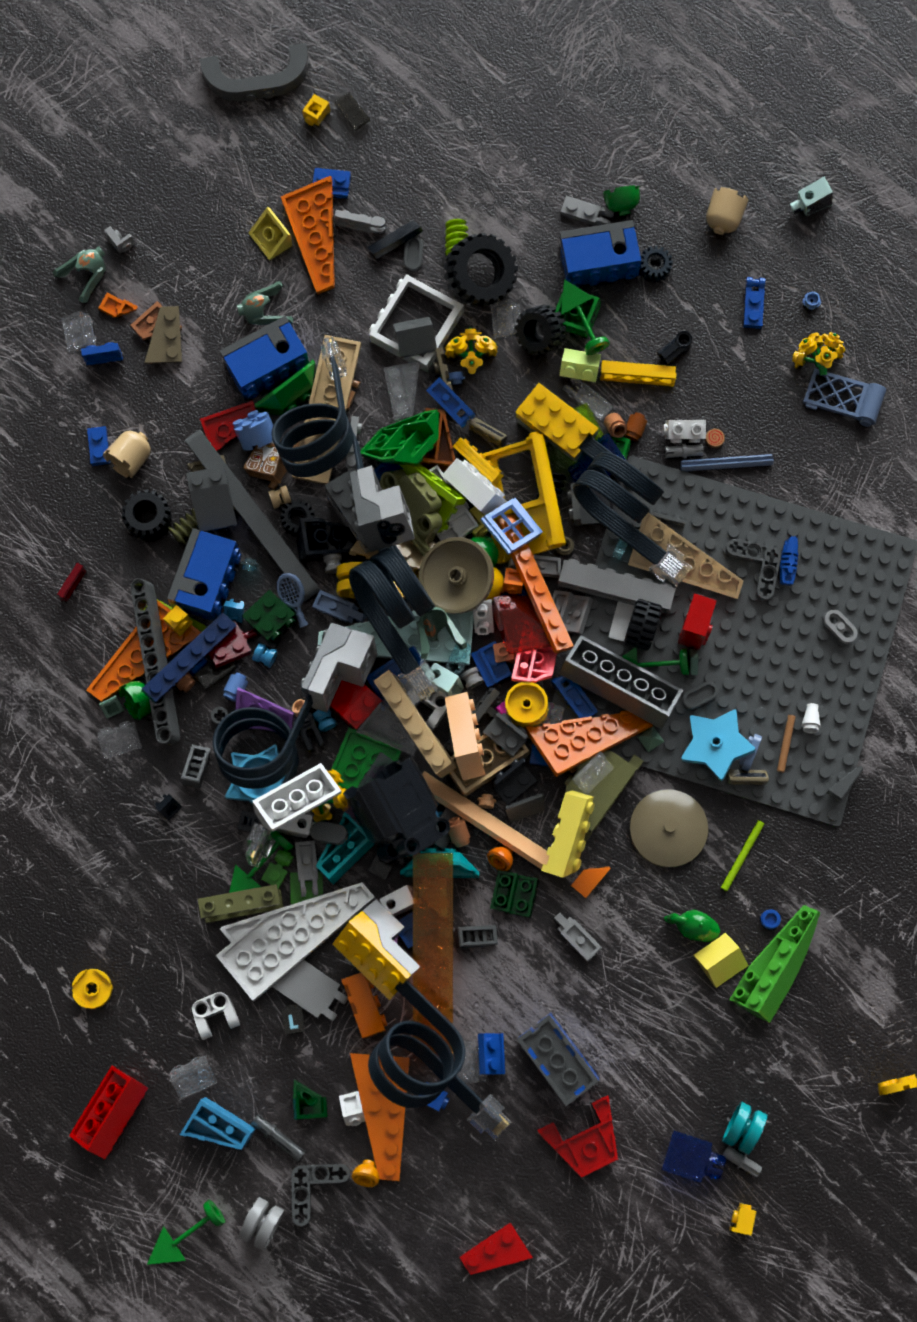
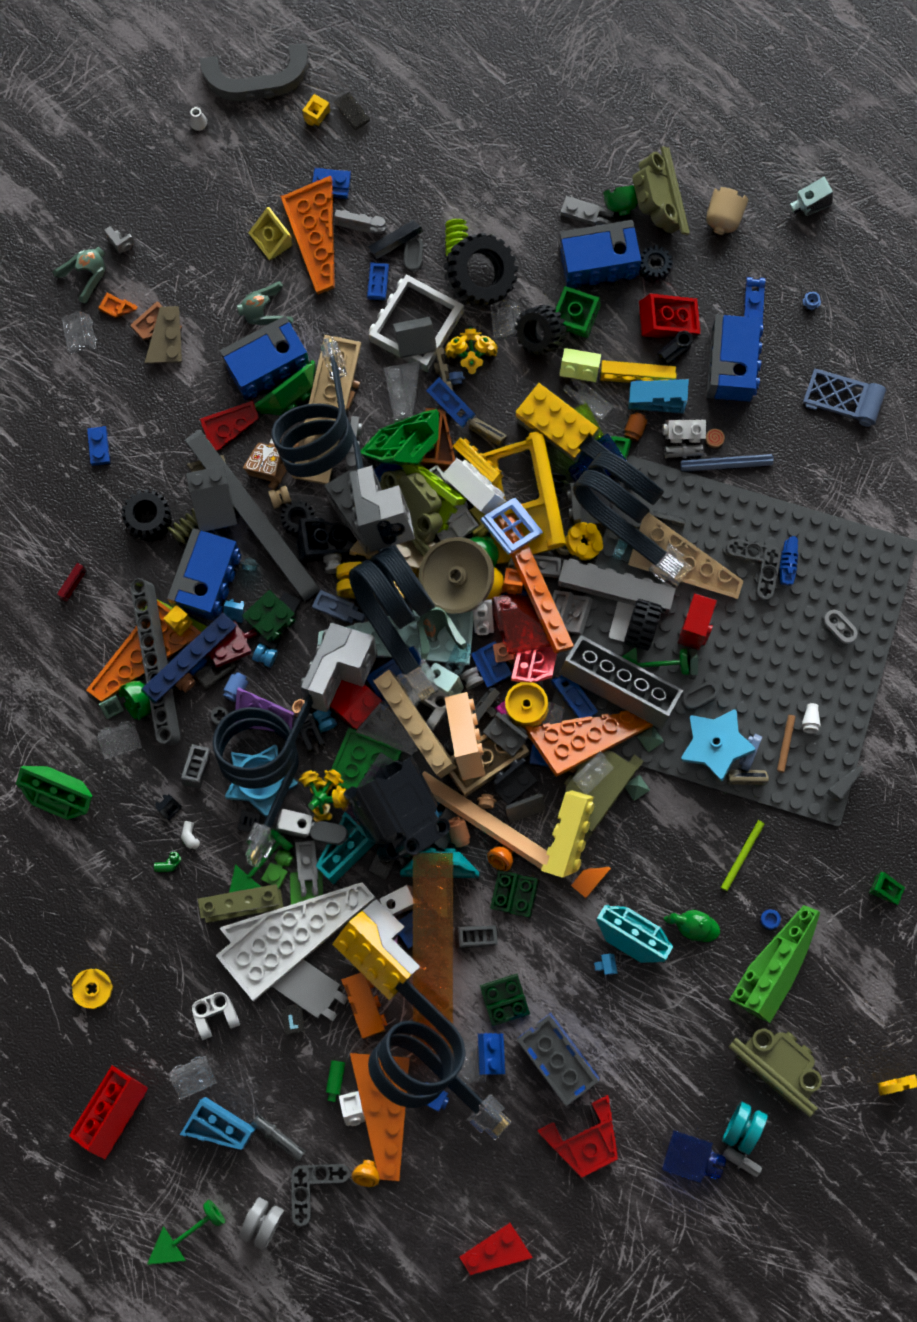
blue plate [81,342,123,365] -> none
tan cylinder [103,430,151,478] -> none
medium blue brick [233,410,273,450] -> none
white slope [252,763,342,831] -> none
sand blue piece [276,573,308,628] -> none
dark green slope [293,1079,327,1120] -> none
light grey hinge [554,913,602,962] -> none
green piece [561,279,610,355] -> none
nougat brick [604,413,627,438] -> none
dark tan dish [630,789,708,868] -> none
light yellow slope [693,933,748,988] -> none
yellow brick [729,1203,756,1236] -> none
yellow plant [792,332,846,375] -> none
none -> green wedge [16,766,93,820]
none -> green arm [154,852,181,872]
none -> white arm [181,821,200,849]
none -> white cone [190,107,207,131]
none -> green cylinder [326,1060,345,1102]
none -> blue plate [367,263,389,301]
none -> dark green slope [479,973,530,1026]
none -> yellow plate [565,522,603,561]
none -> dark azure tile [594,954,618,975]
none -> teal wedge [596,905,673,962]
none -> sand green slope [625,775,650,801]
none -> dark azure wedge [628,379,689,413]
none -> olive brick [632,146,690,235]
none -> red slope [639,293,701,338]
none -> blue piece [706,314,763,402]
none -> olive brick [728,1029,822,1117]
none -> green slope [869,872,905,905]

